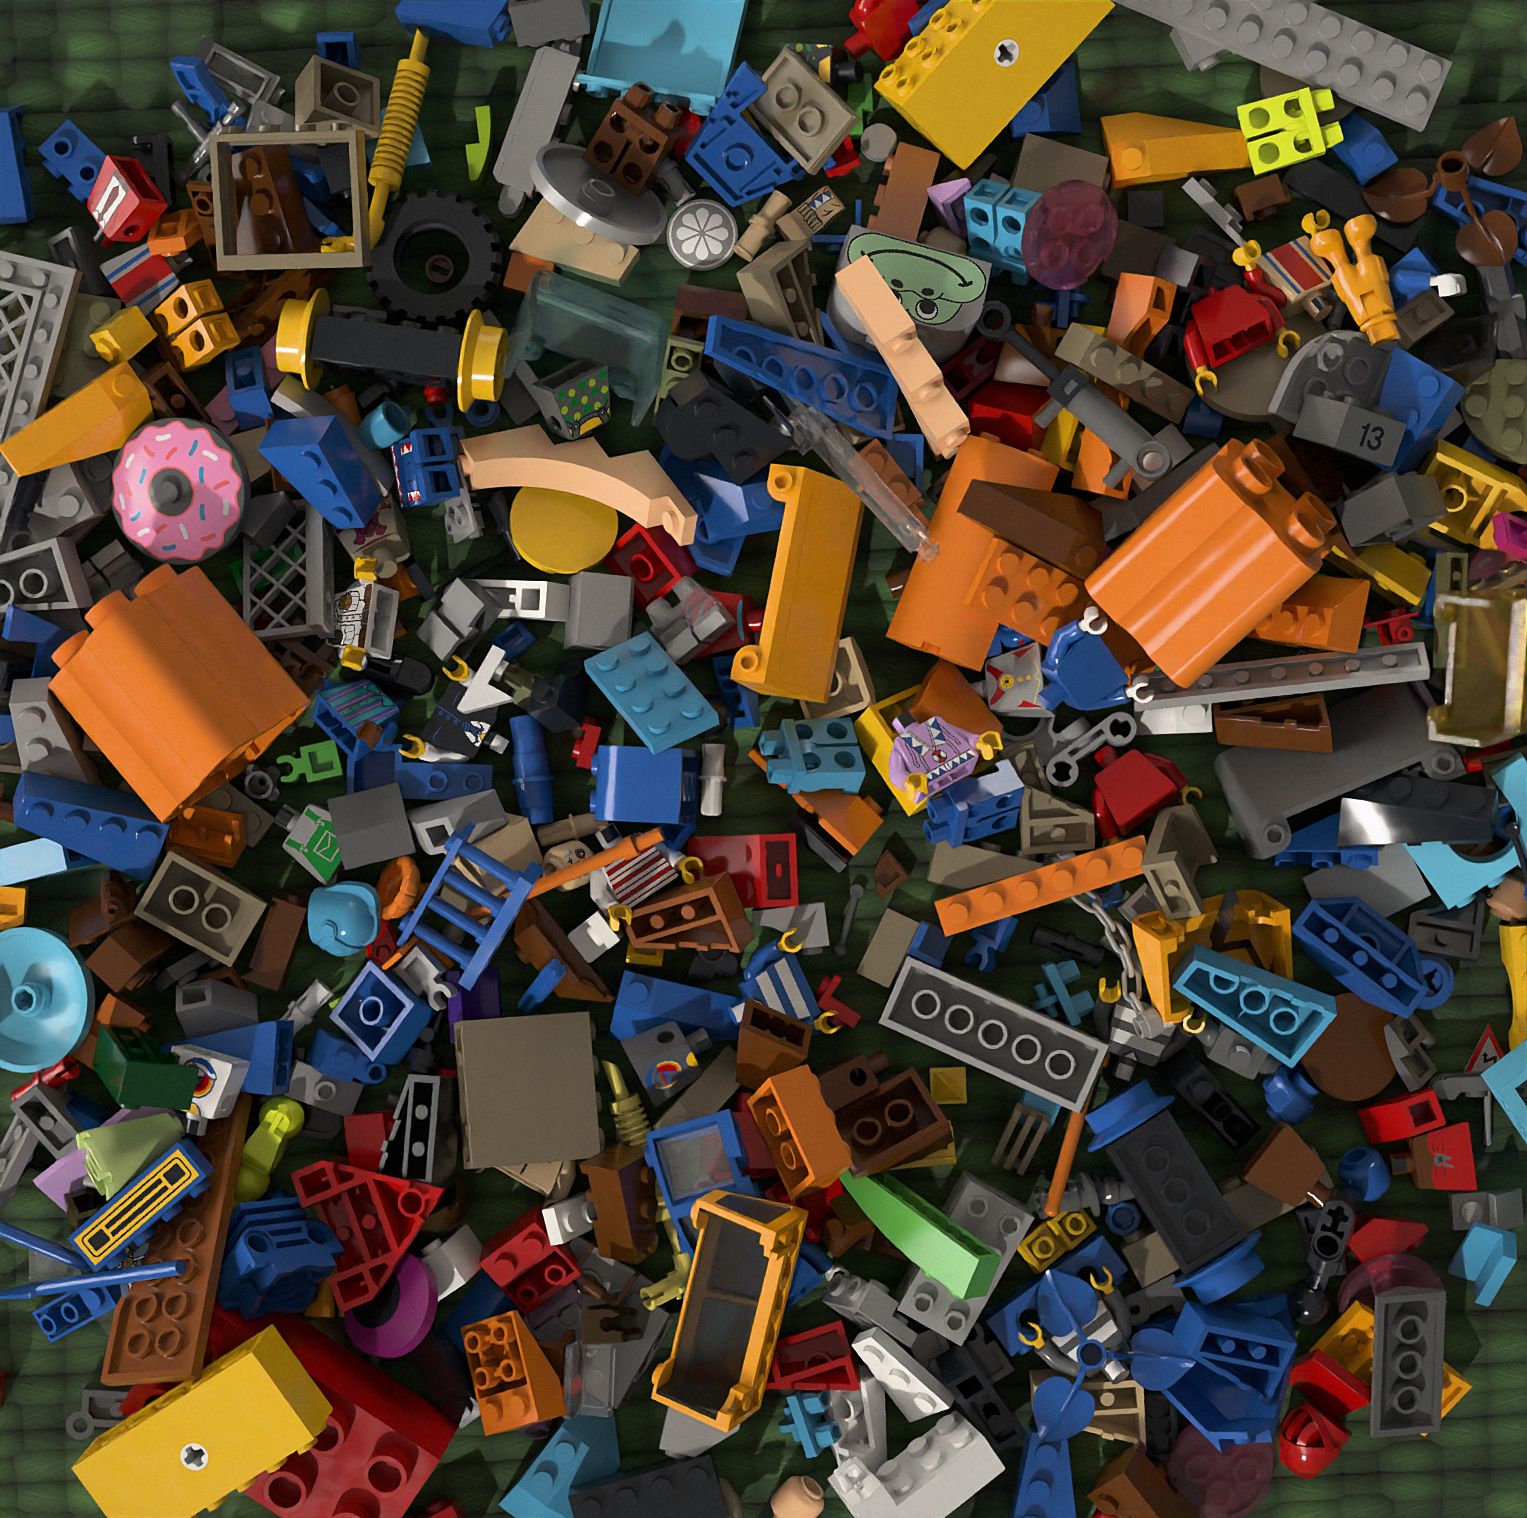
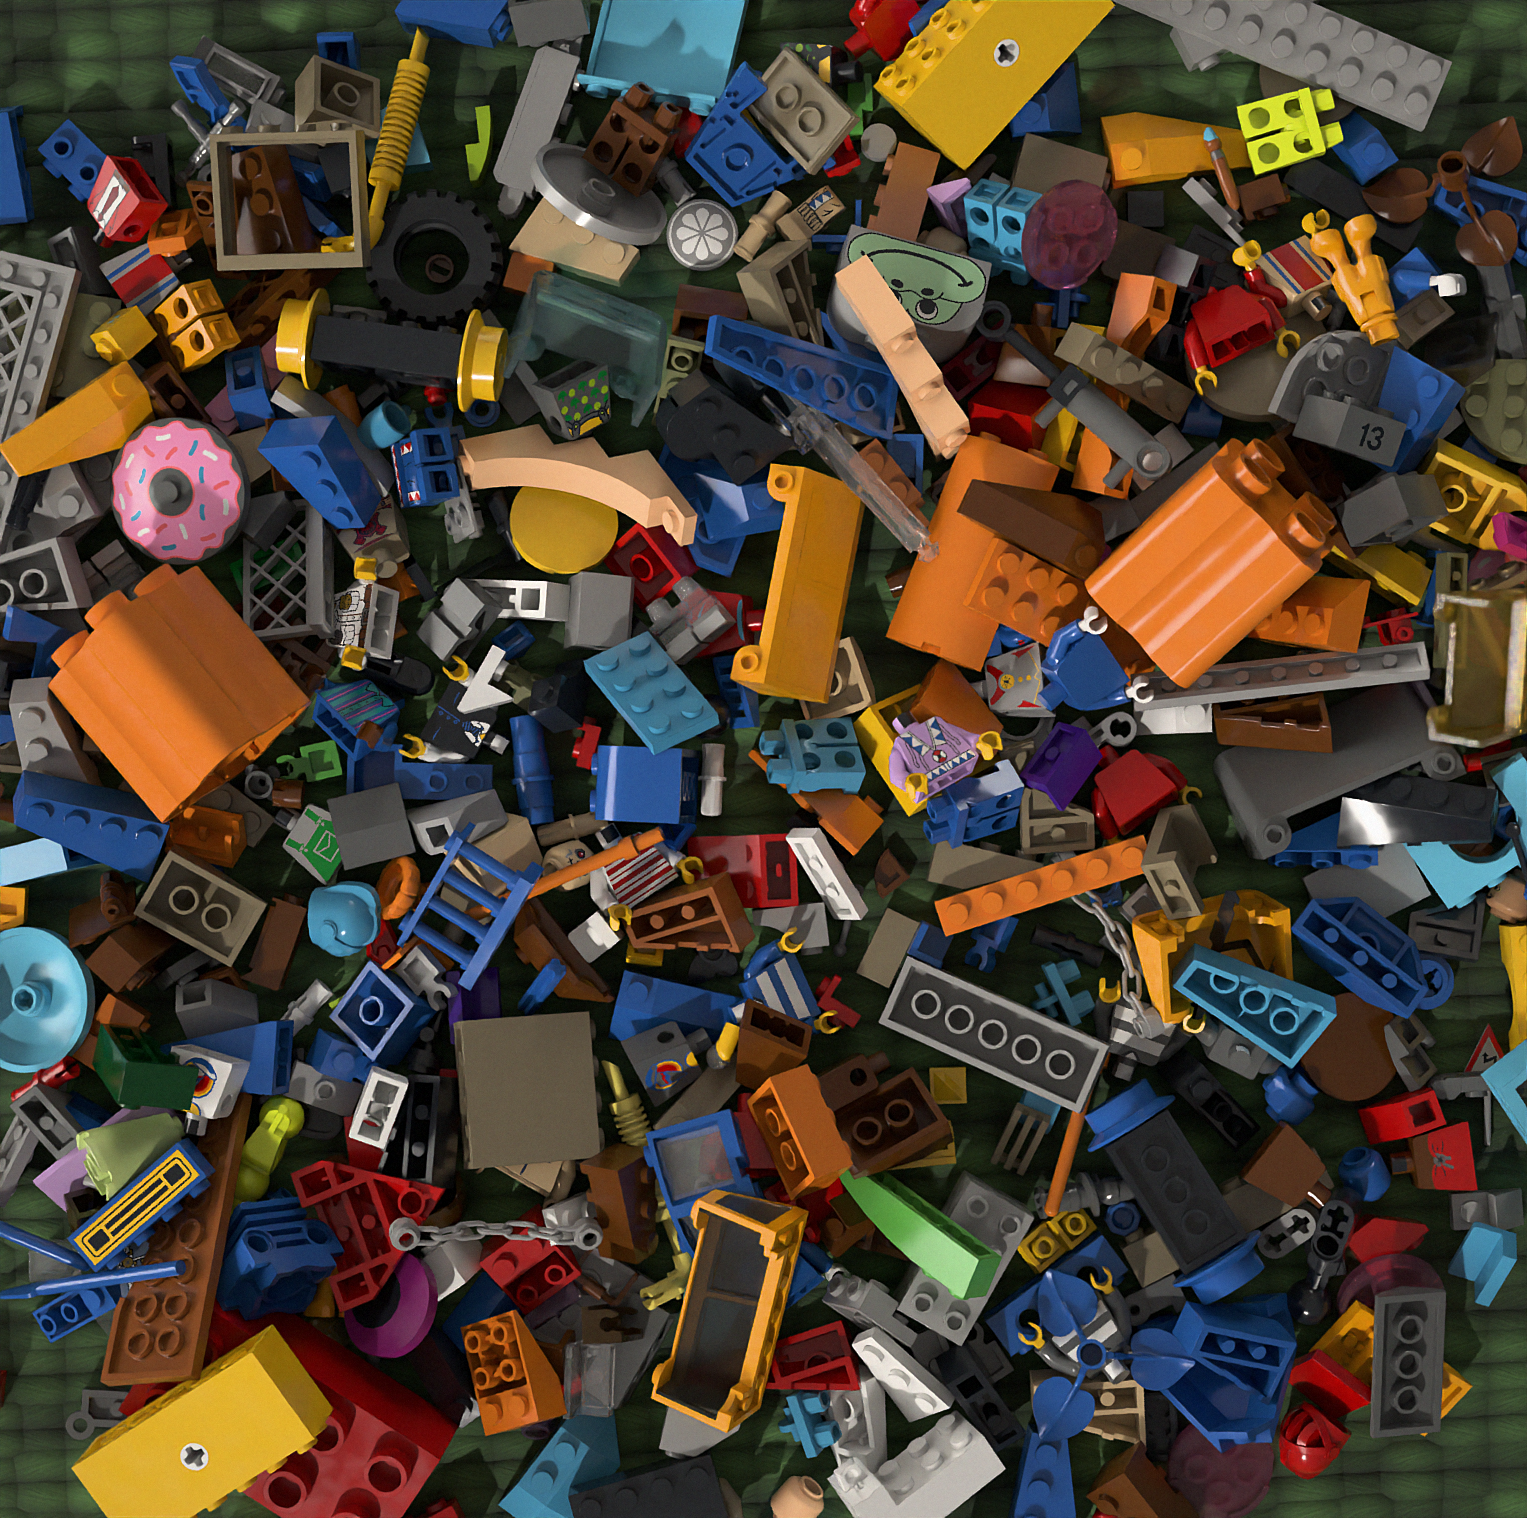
none -> reddish brown hose [272,777,306,809]
none -> white torso [349,1066,409,1149]
none -> light grey piece [389,1217,603,1251]
none -> yellow arm [706,1022,740,1069]
none -> white plate [785,828,868,920]
none -> dark purple panel [1019,721,1103,811]
none -> dark orange piece [1203,127,1240,210]
none -> light grey beam [1257,1203,1320,1259]

